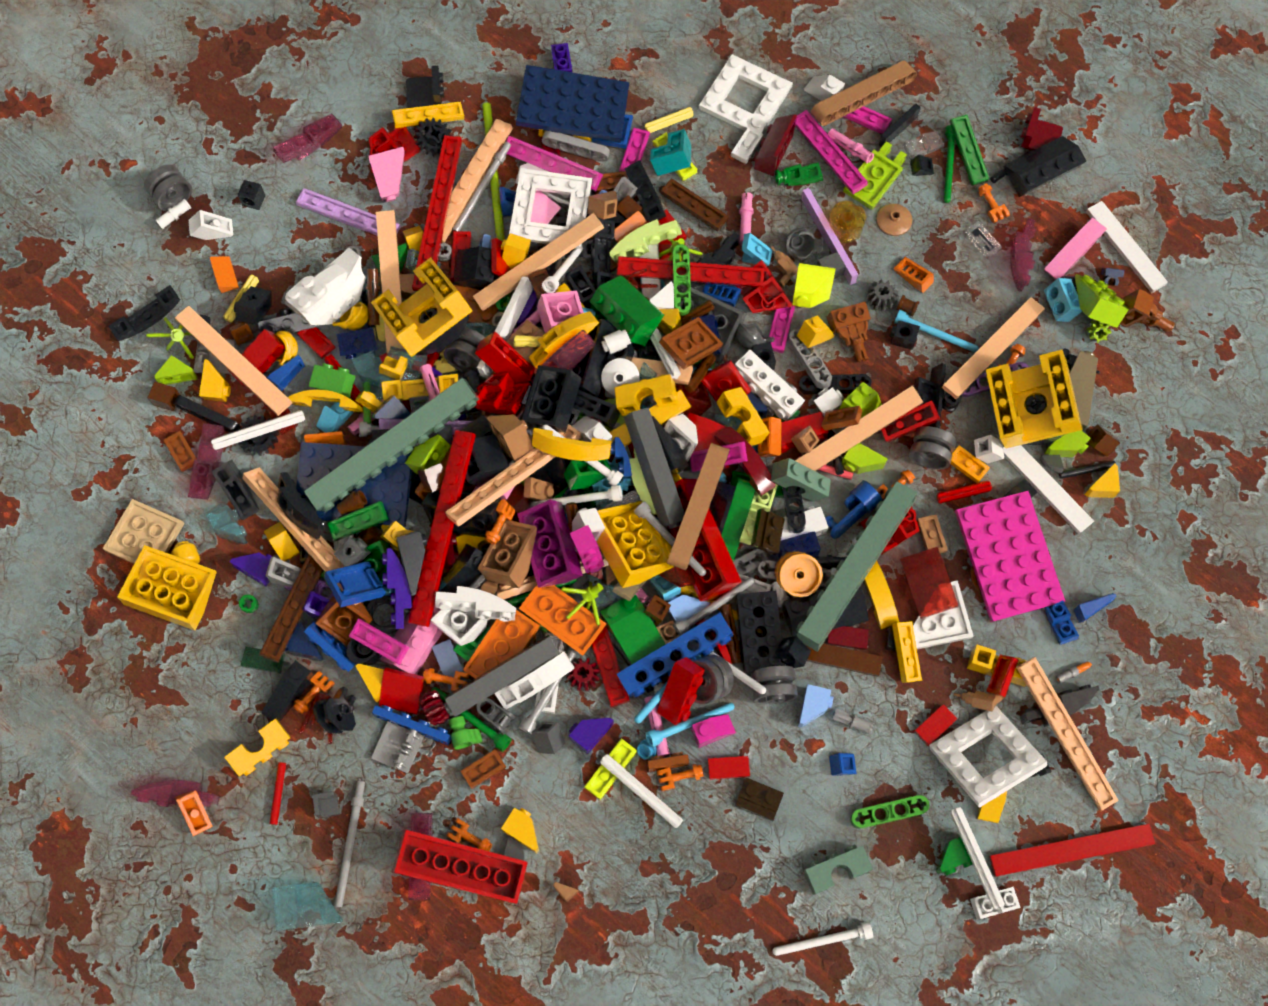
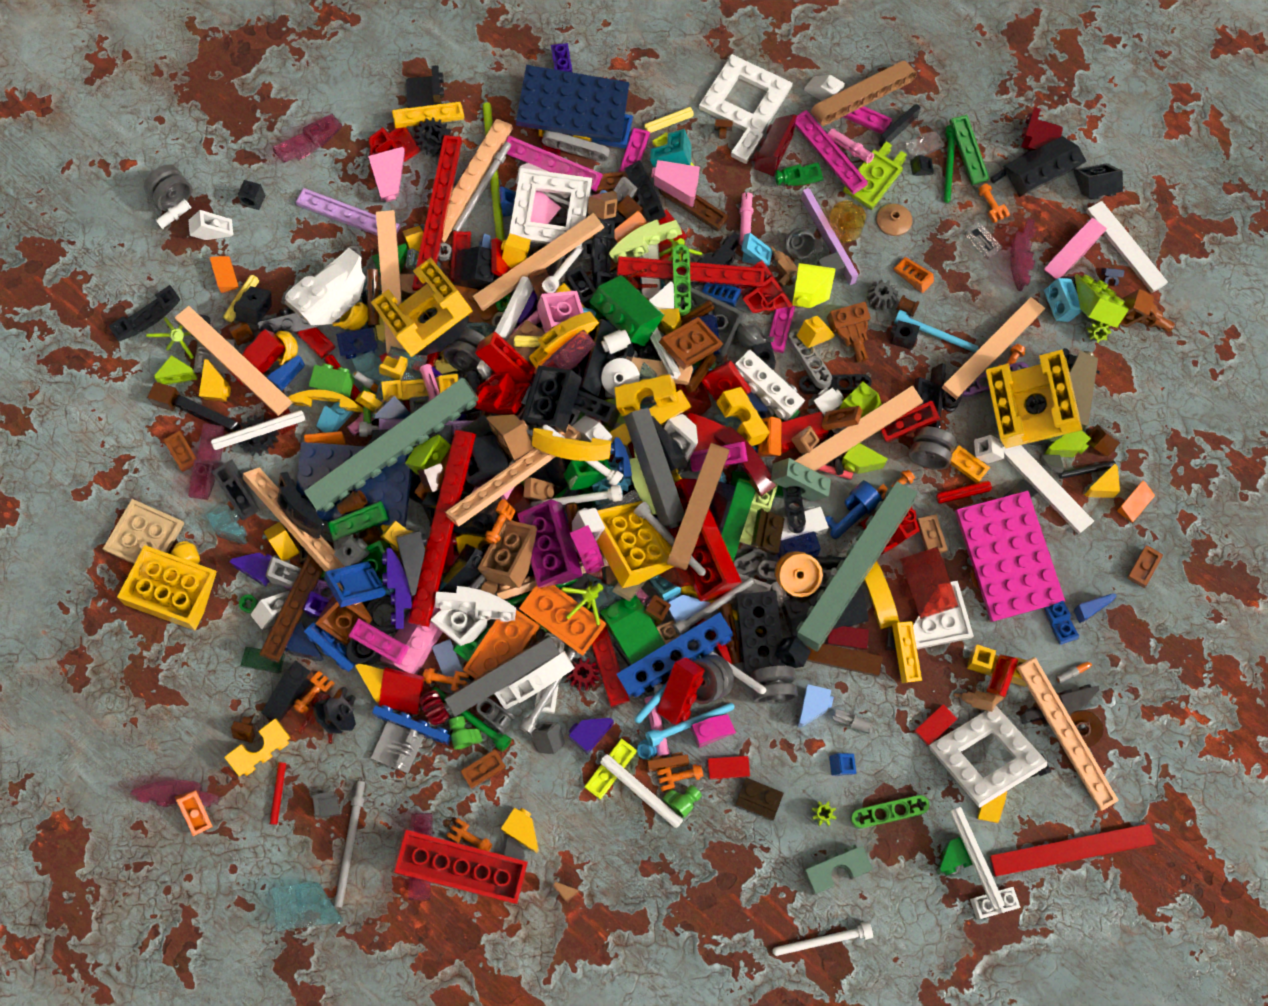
none -> reddish brown tile [231,716,255,743]
none -> white slope [251,591,290,629]
none -> light grey piece [352,370,381,394]
none -> bright pink slope [651,160,700,207]
none -> bright green piece [662,785,702,818]
none -> reddish brown tile [714,119,733,139]
none -> lime gear [811,801,836,827]
none -> reddish brown dish [1070,710,1104,748]
none -> black slope [1074,163,1123,200]
none -> slope [1117,481,1155,523]
none -> dark orange plate [1127,545,1163,588]

